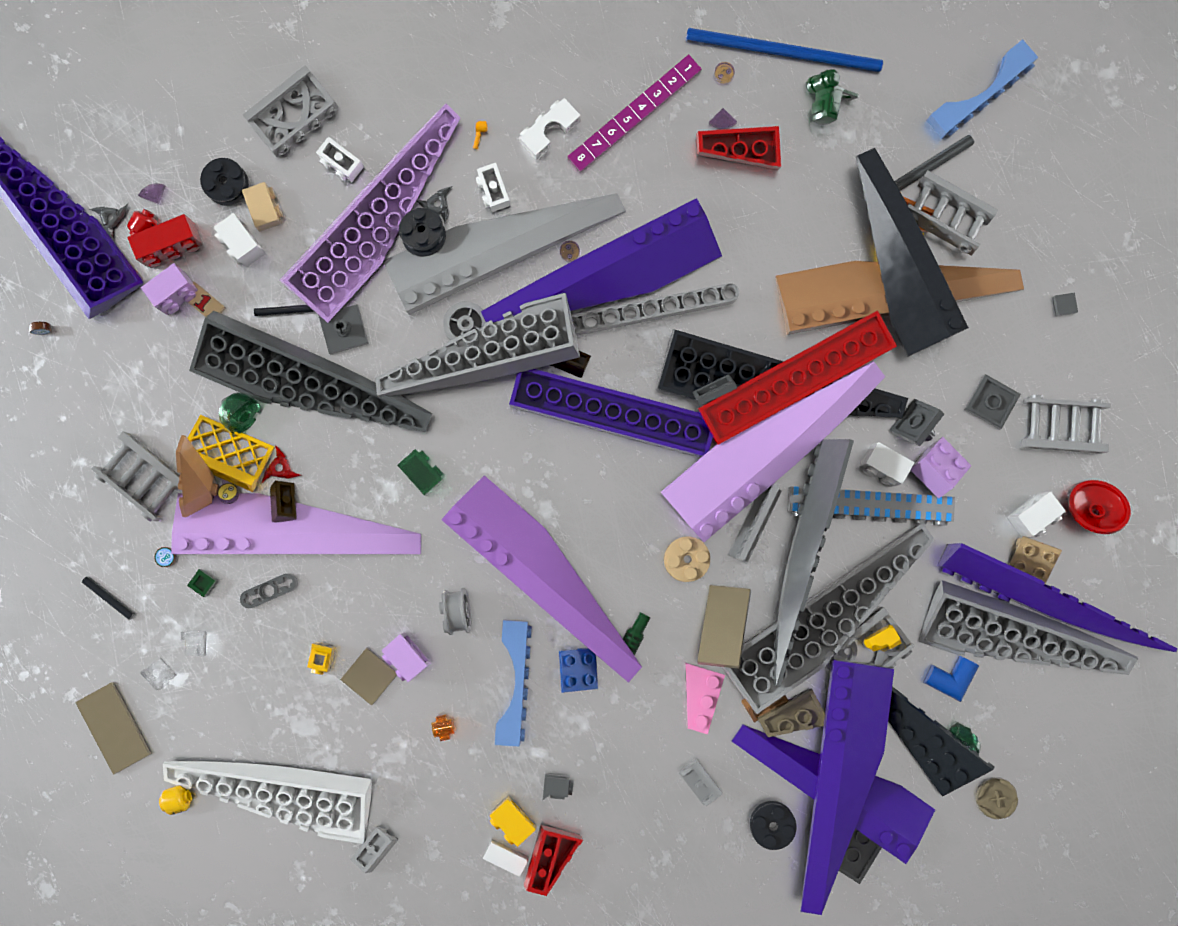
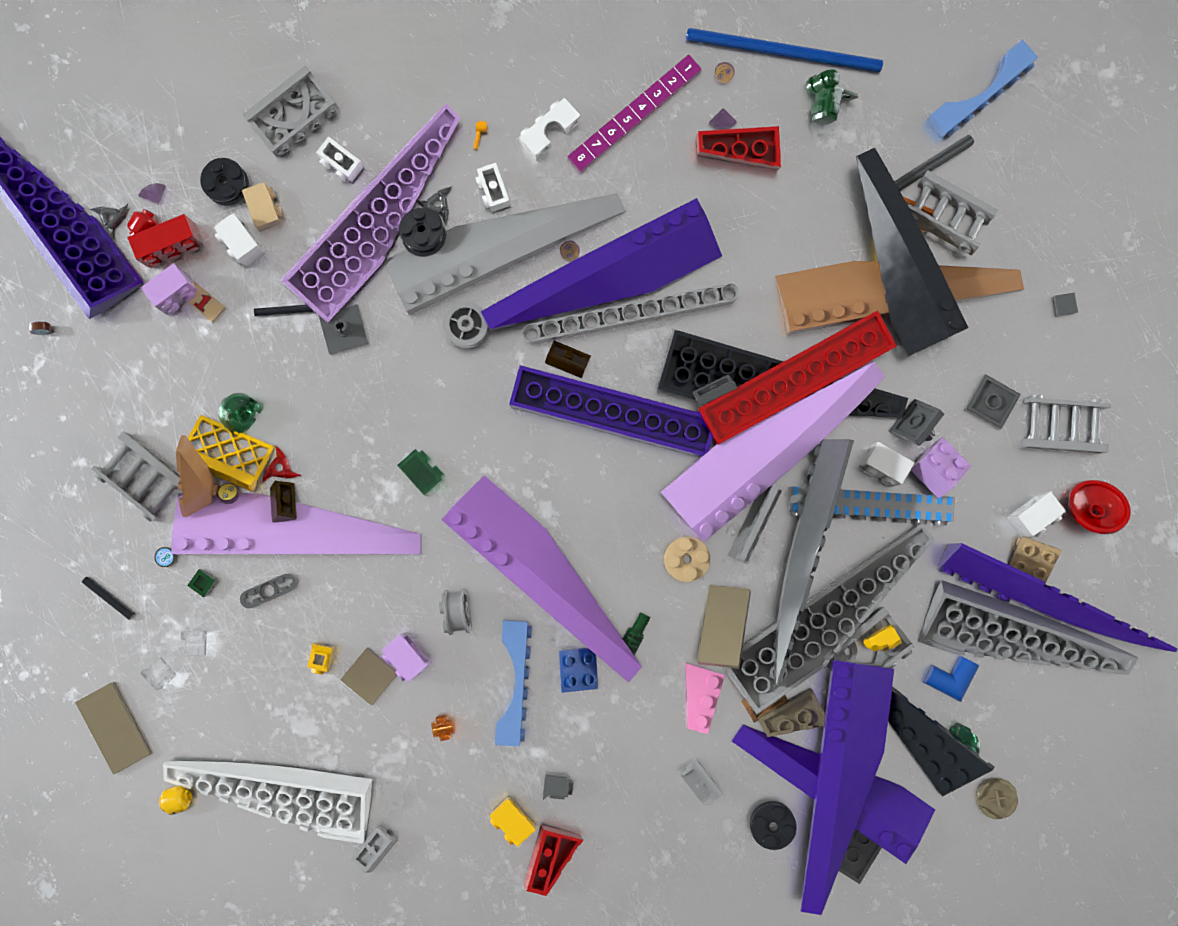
dark grey wedge [189,311,433,432] -> none
light grey wedge [375,293,580,397] -> none
white slope [483,840,529,877] -> none

